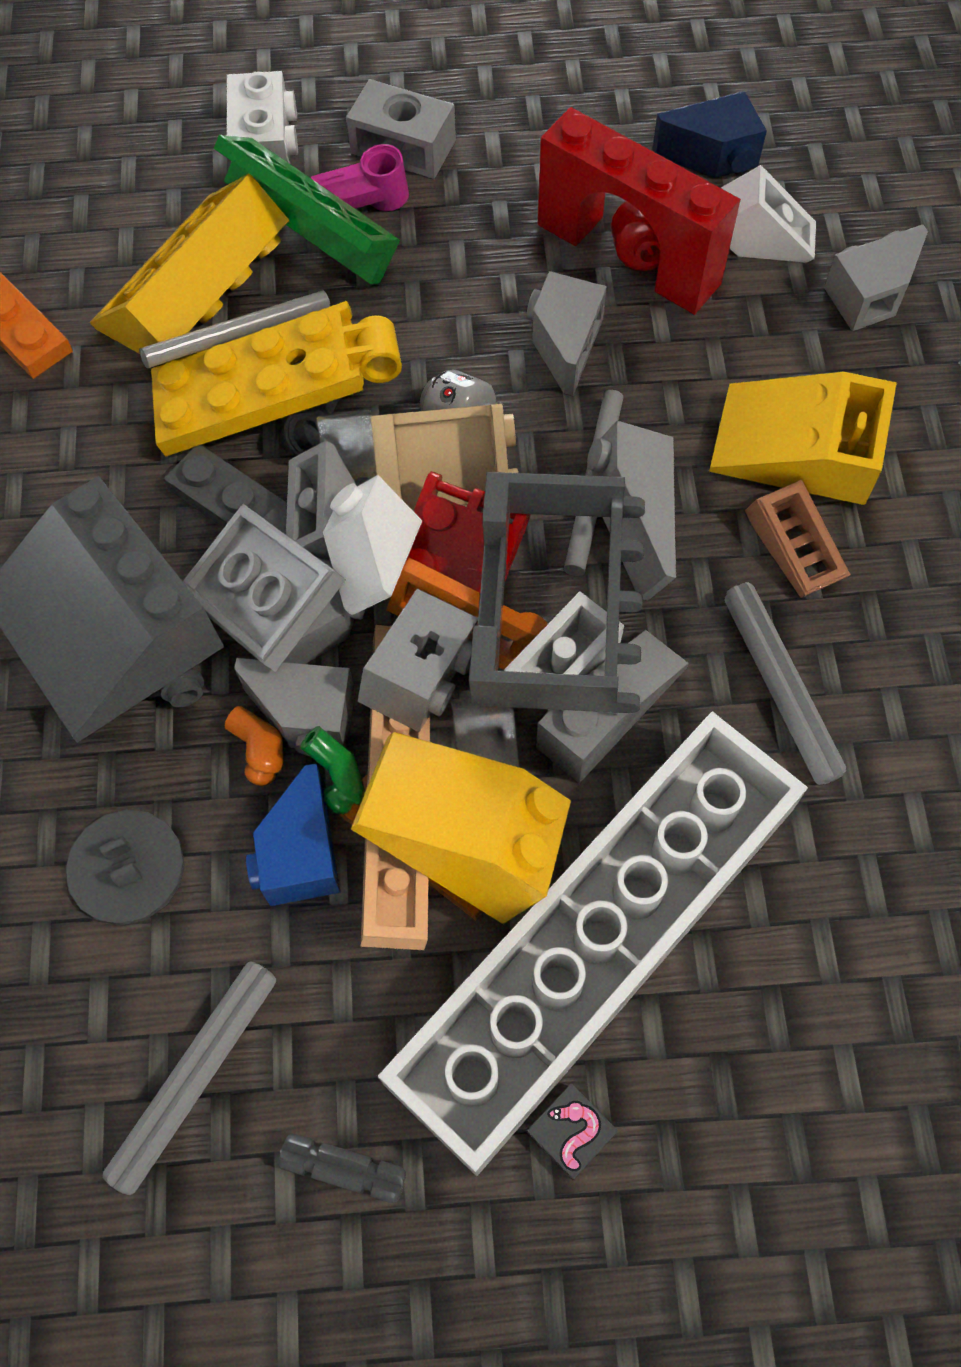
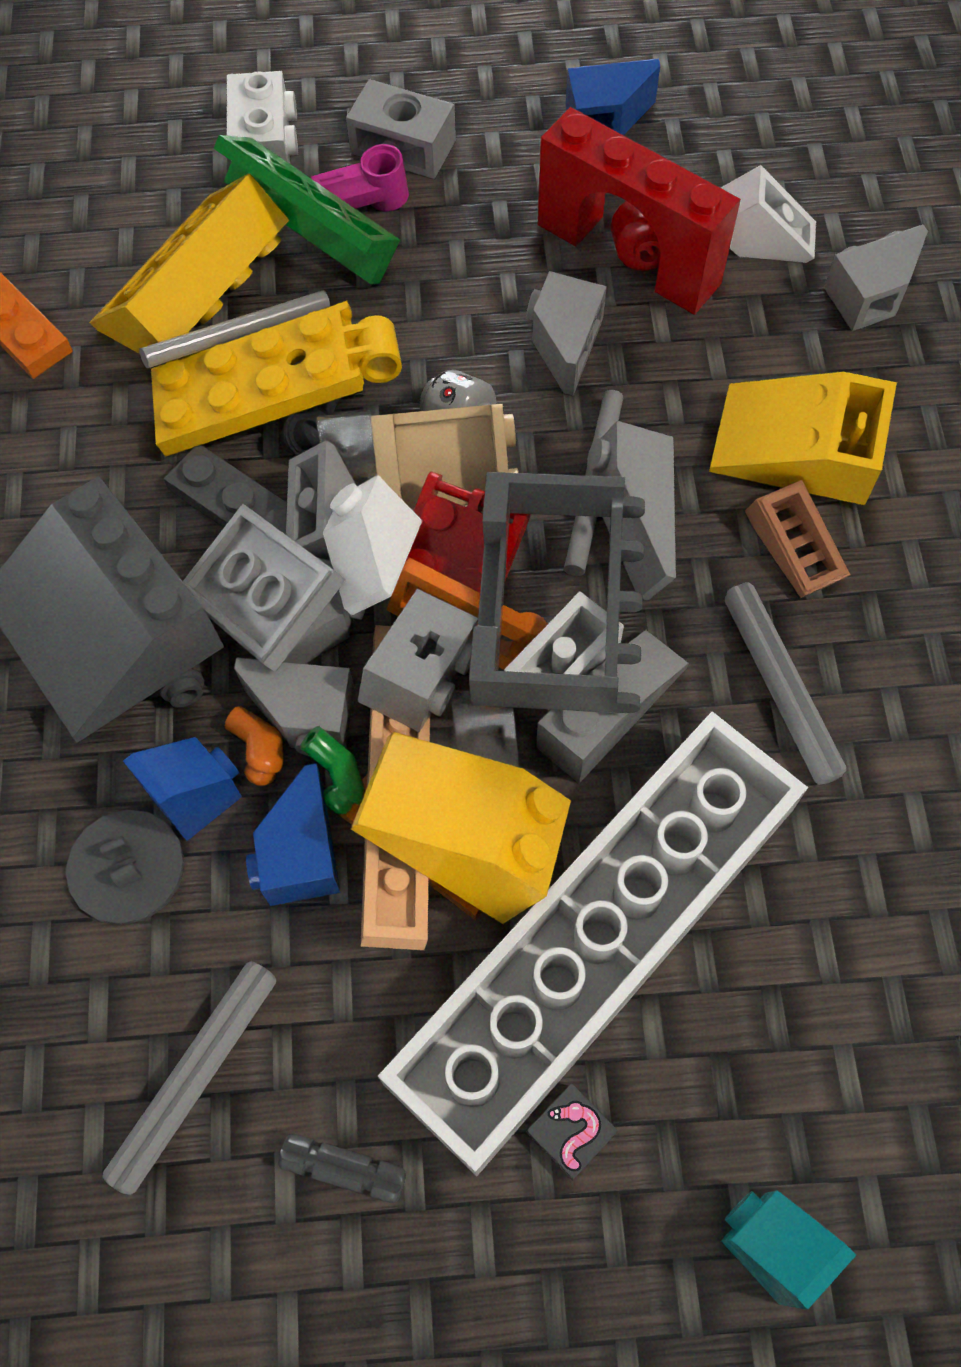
dark blue slope [652,91,767,178] -> none
none -> blue slope [123,737,242,841]
none -> blue slope [566,58,660,135]
none -> teal slope [721,1190,856,1310]

